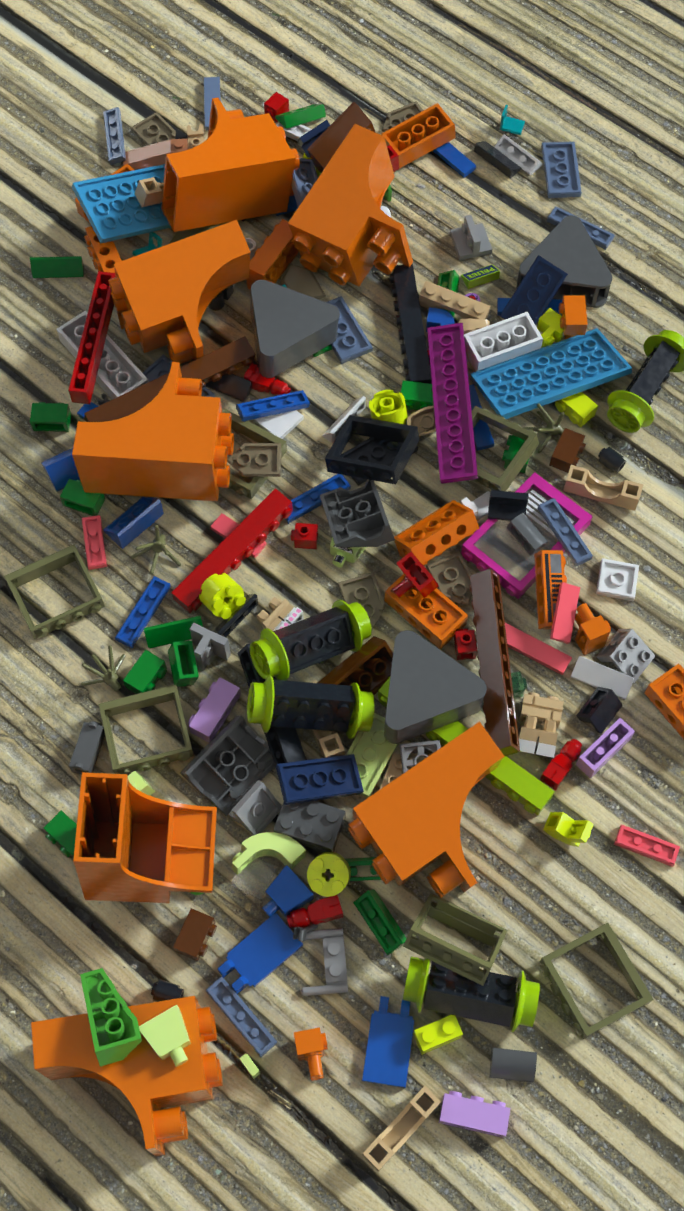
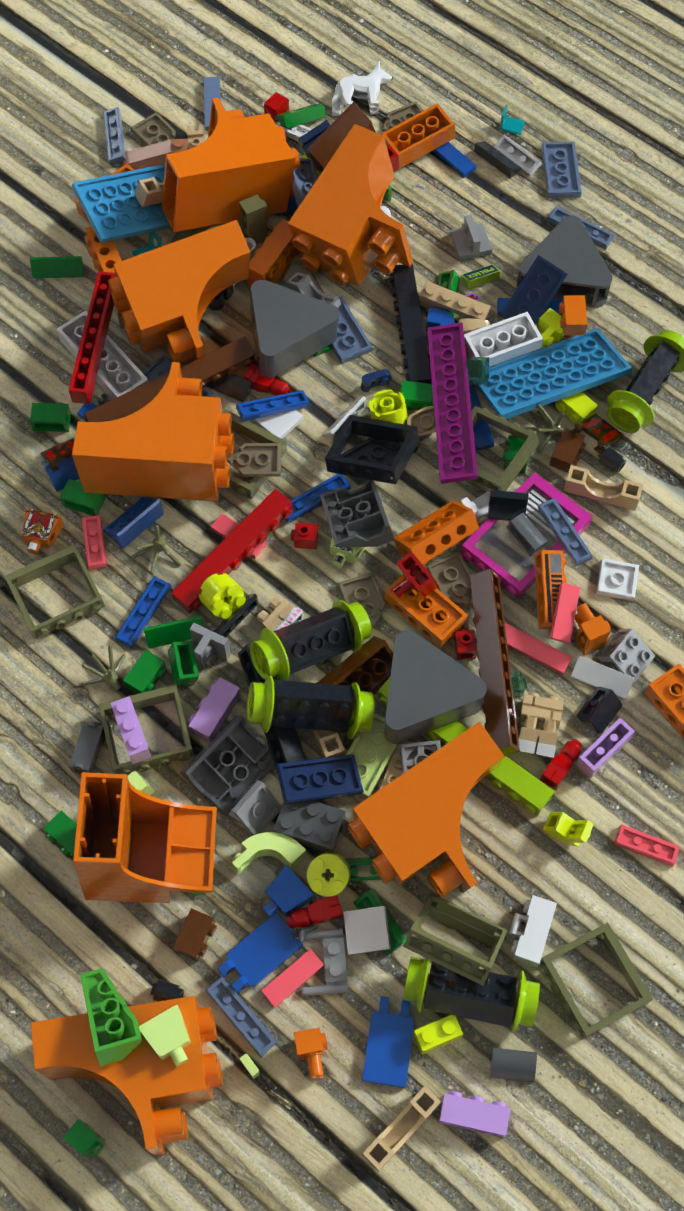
none -> torso [22,508,64,554]
none -> dark brown flag [40,438,75,472]
none -> green piece [63,1119,105,1159]
none -> lavender brick [111,696,152,765]
none -> olive brick [239,194,269,245]
none -> coral tile [261,949,324,1008]
none -> light grey arch [286,272,341,308]
none -> white animal [332,61,393,116]
none -> white tile [343,906,391,955]
none -> dark blue plate [360,369,392,393]
none -> clear green brick [467,357,489,384]
none -> white piece [509,895,557,968]
none -> dark brown flag [571,414,624,454]

